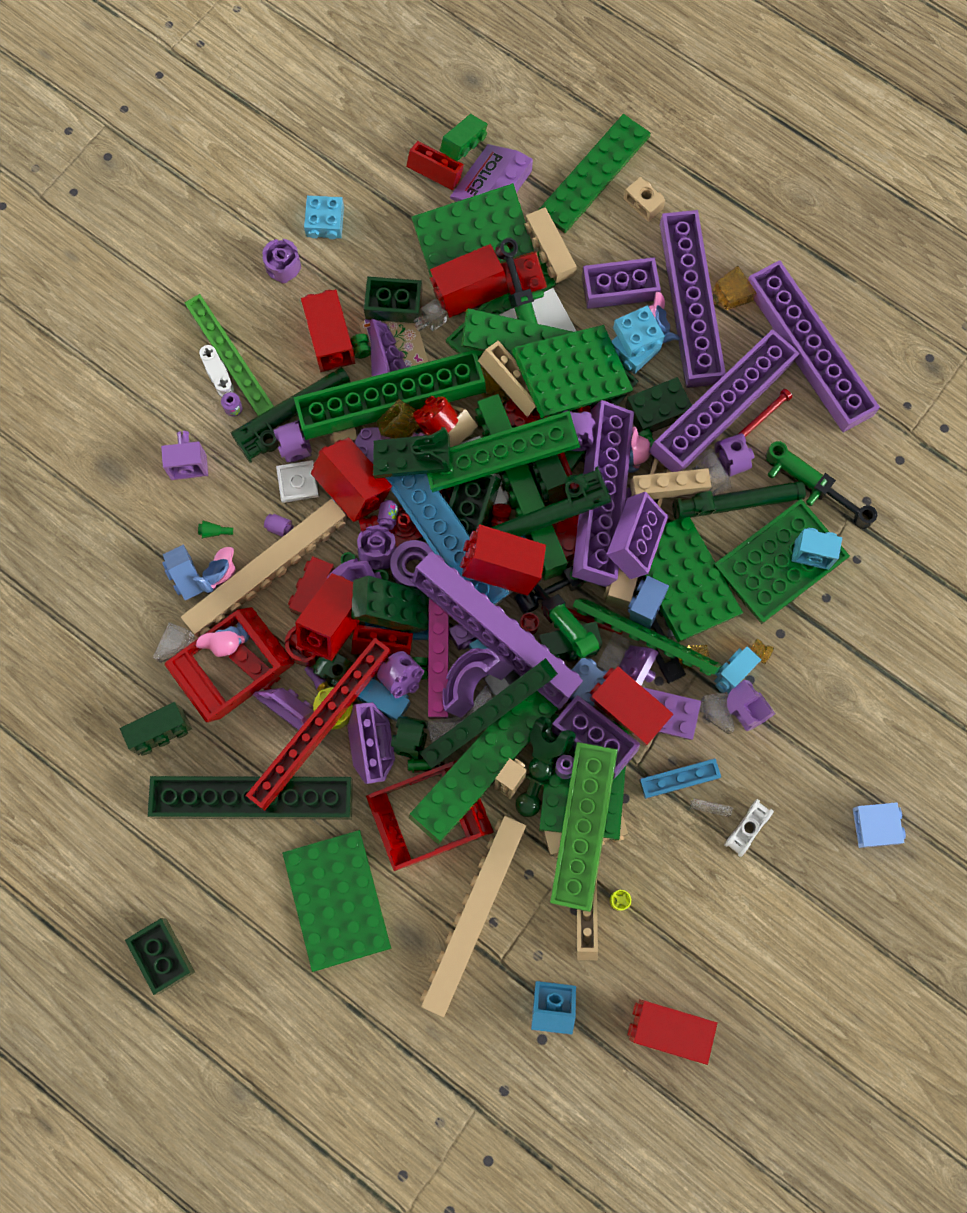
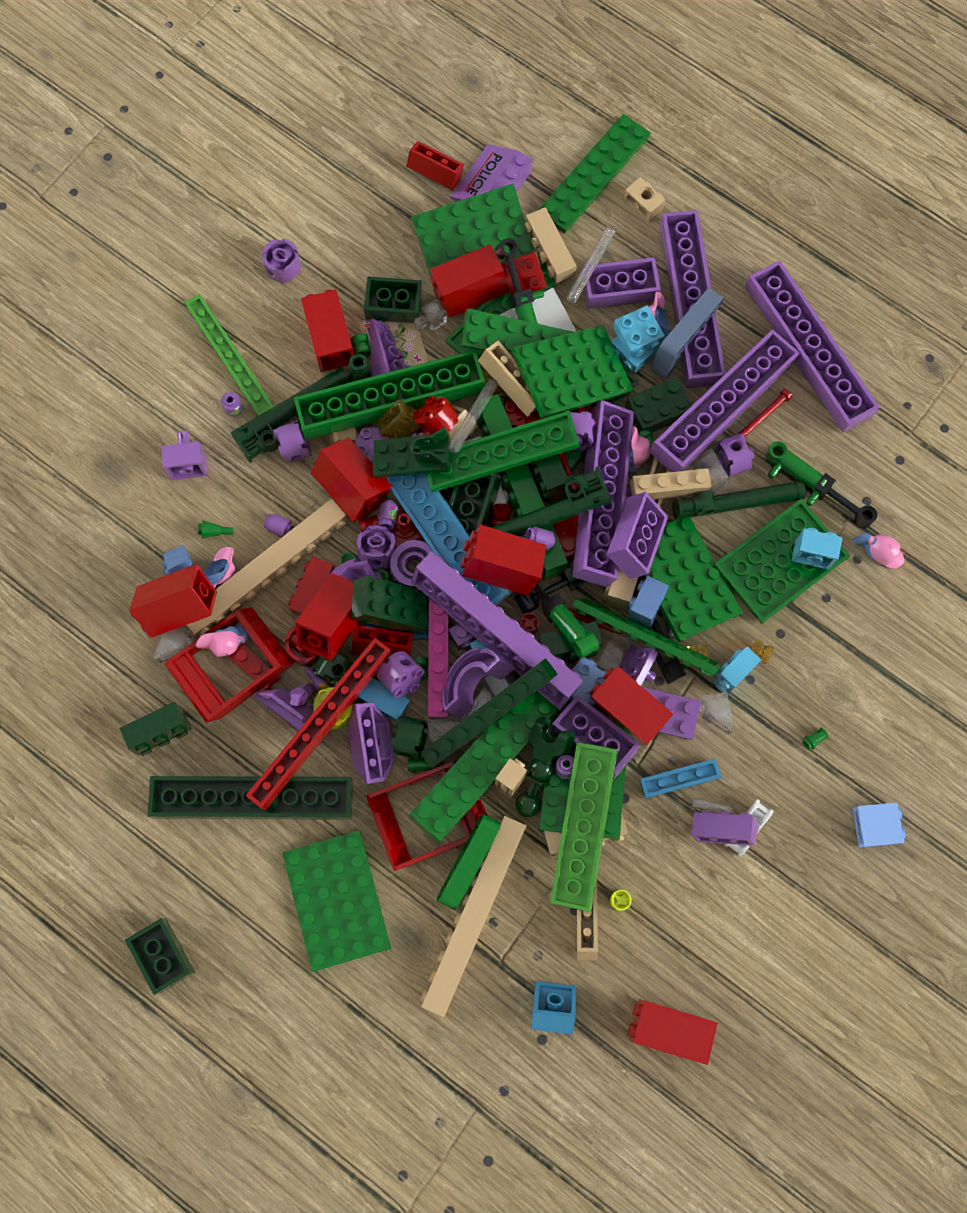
white piece [199,345,234,397] -> none
white plate [276,460,319,503] -> none
medium azure brick [304,196,344,239] -> none
green brick [440,114,488,161] -> none
clear yellow torso [712,266,756,310] -> none
medium lavender brick [727,680,776,731] -> none
none -> red brick [129,563,217,638]
none -> medium lavender hinge [289,683,315,706]
none -> dark green plant [349,354,372,382]
none -> green beam [436,814,501,910]
none -> clear axle [448,378,498,453]
none -> medium lavender brick [525,527,555,550]
none -> clear axle [567,226,615,303]
none -> sand blue beam [651,288,724,380]
none -> medium lavender brick [691,810,758,846]
none -> green pin [802,727,829,750]
none -> bright pink hair [852,533,904,569]

